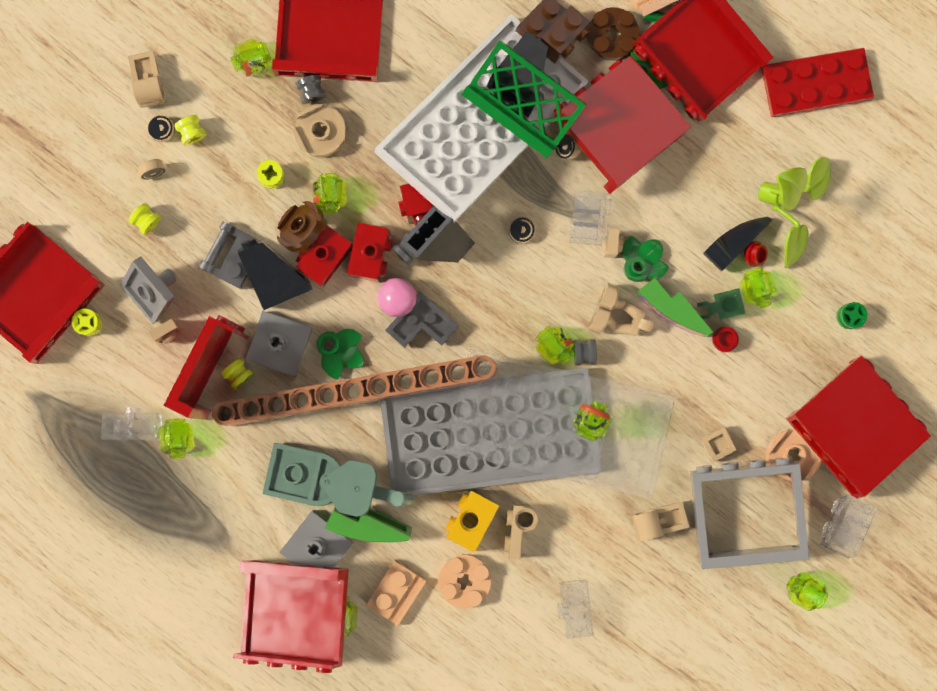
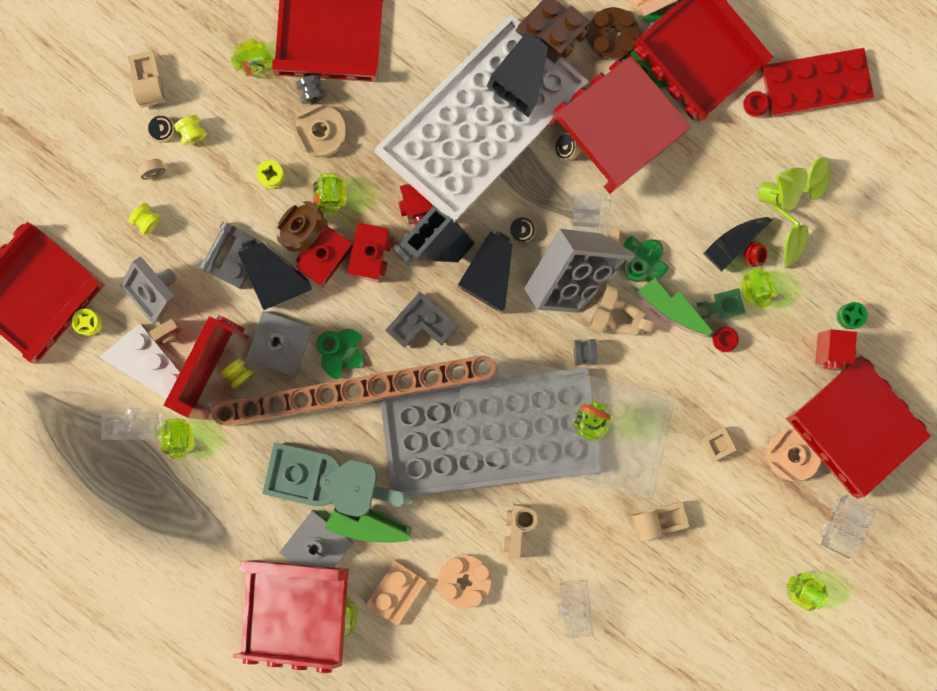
bright pink hair [378,278,417,317] -> none
yellow brick [444,490,499,553] -> none
green fence [461,40,587,158] -> none
clear neon green head [535,326,574,364] -> none
light grey window [690,457,809,569] -> none
none -> white wing [99,323,181,399]
none -> black slope [458,231,513,314]
none -> light grey wedge [524,229,635,313]
none -> red plate [743,91,769,117]
none -> red brick [815,329,857,371]

